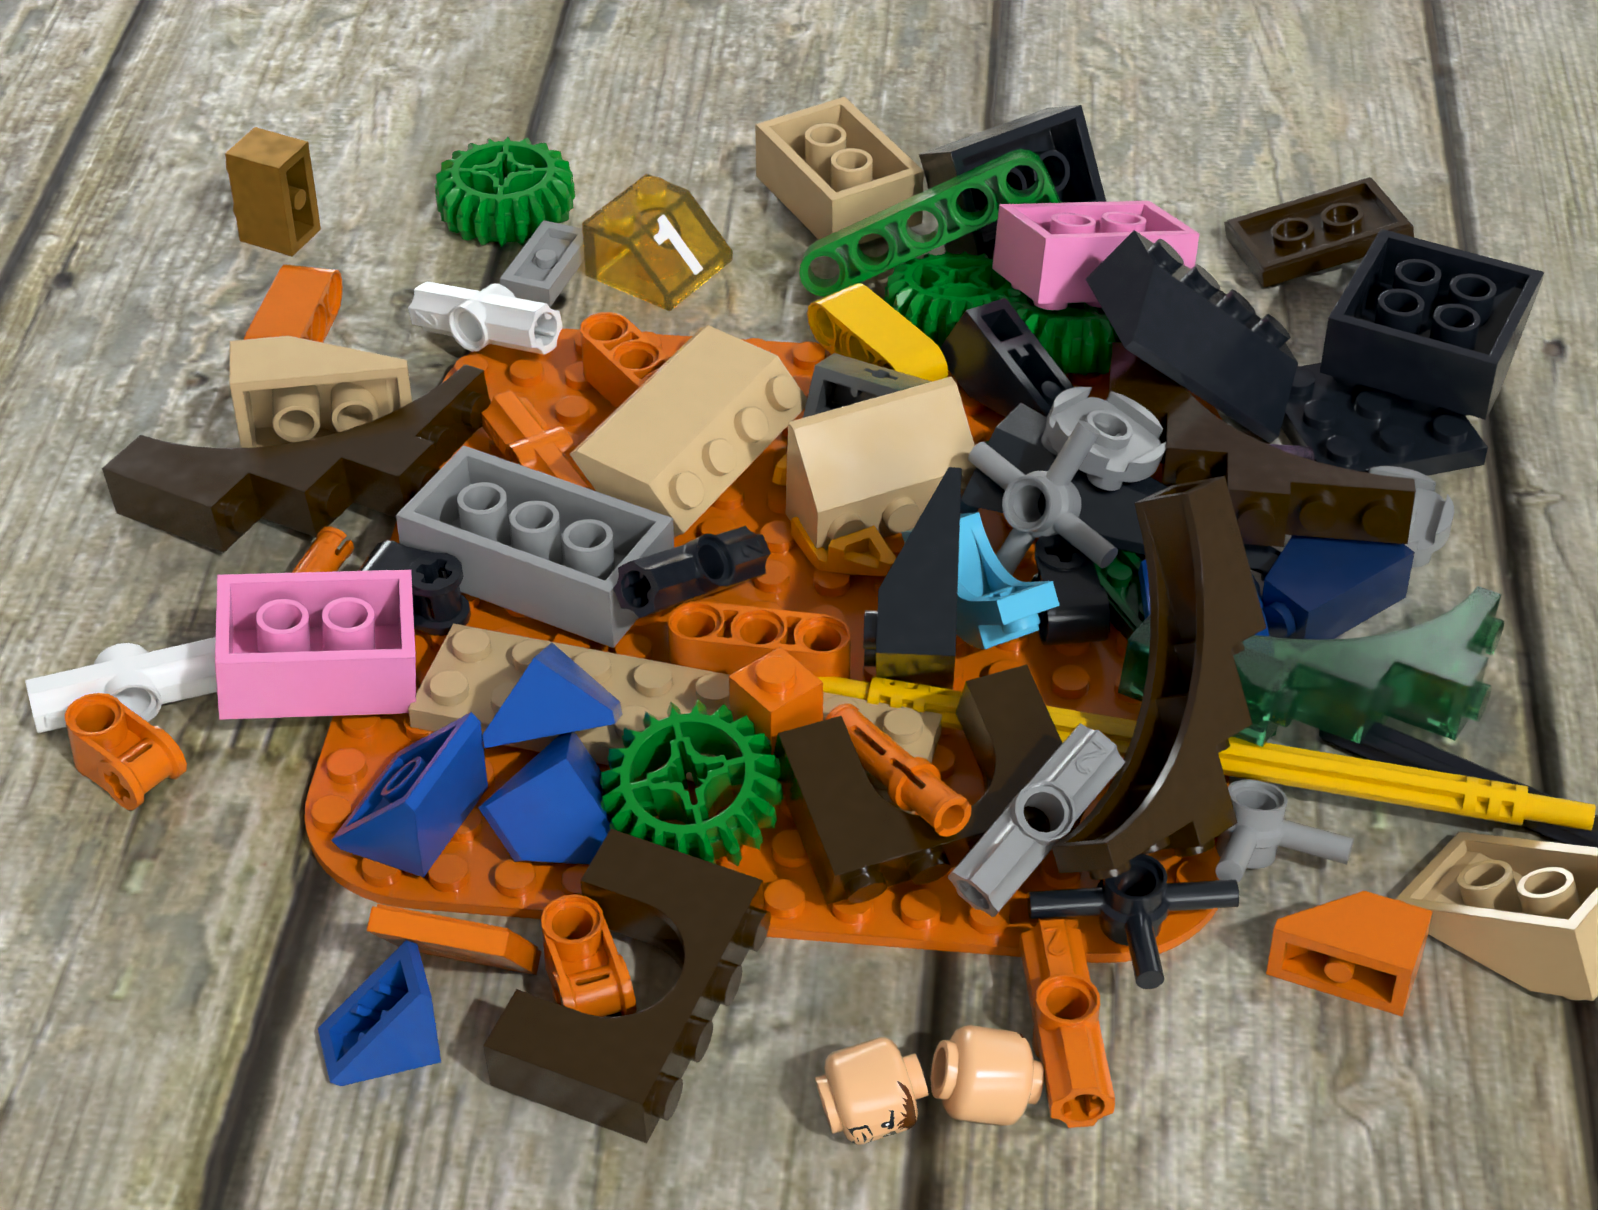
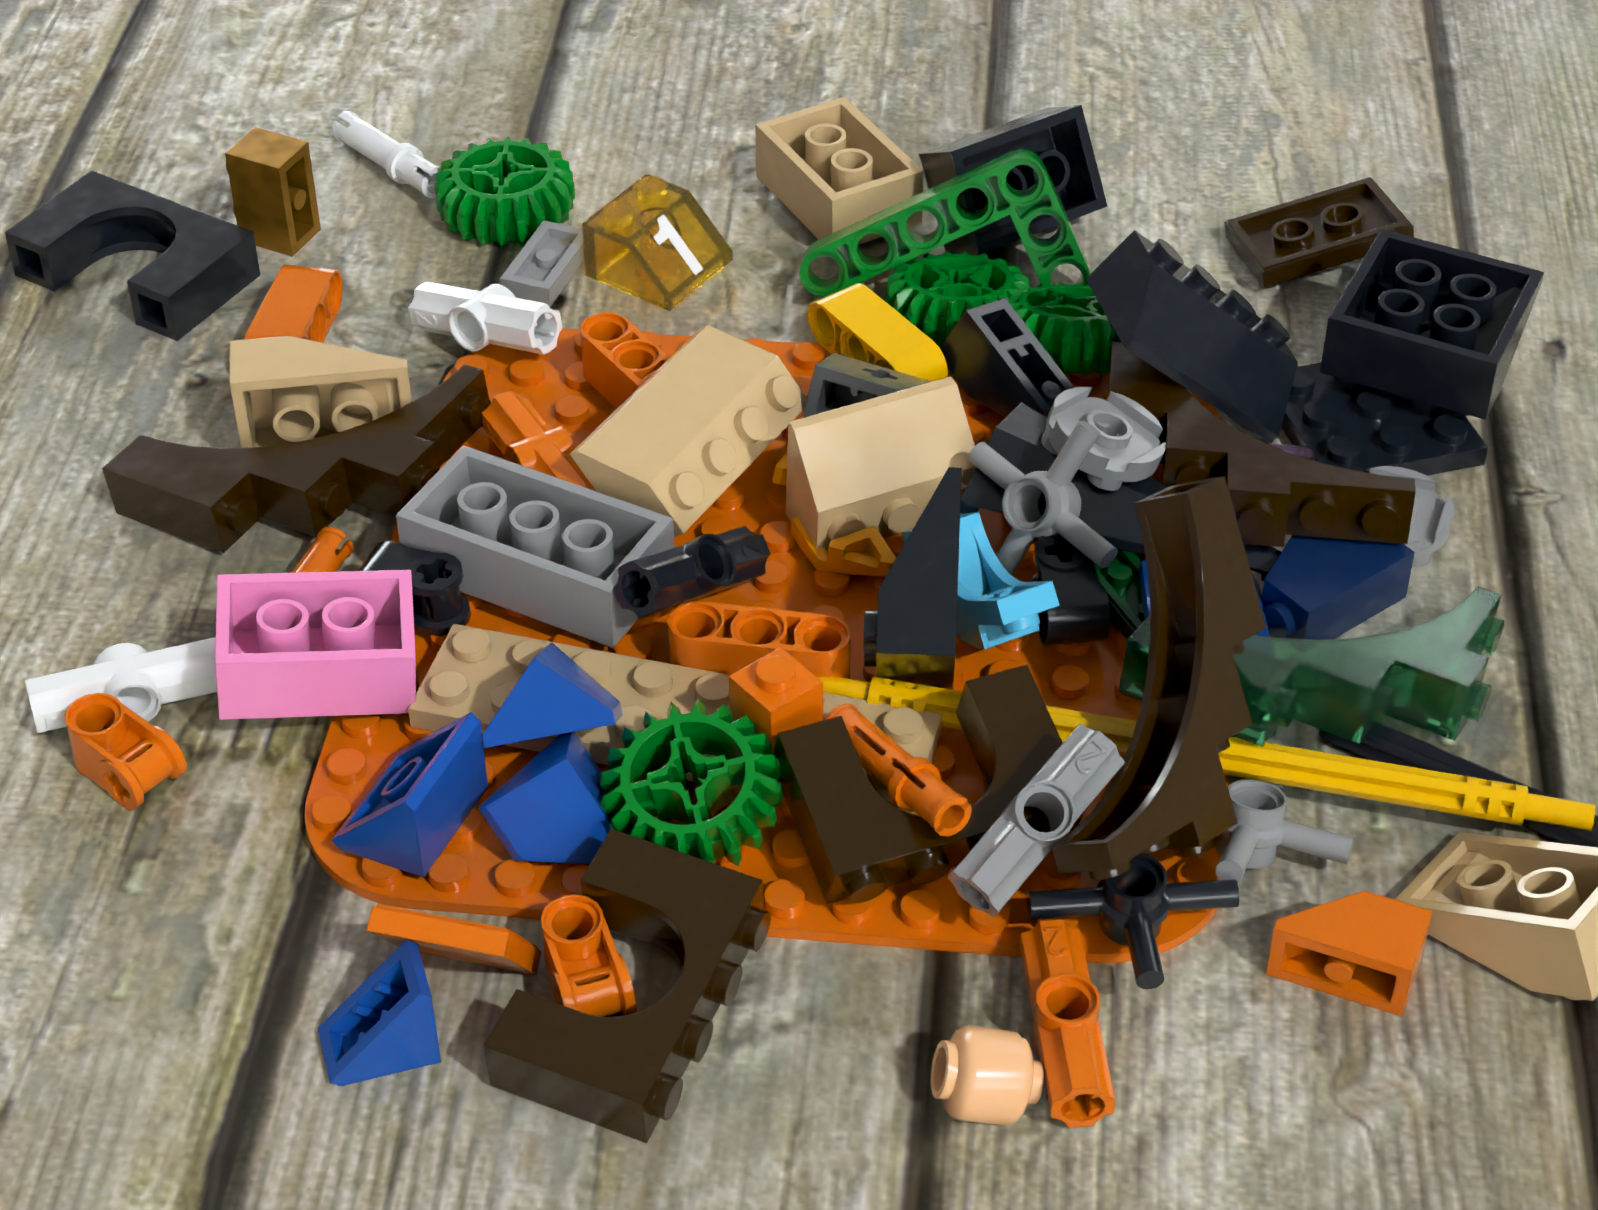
light nougat head [815,1037,929,1145] -> none
bright pink brick [992,201,1200,310] -> none
none -> black arch [5,170,260,341]
none -> white pin [332,111,441,198]

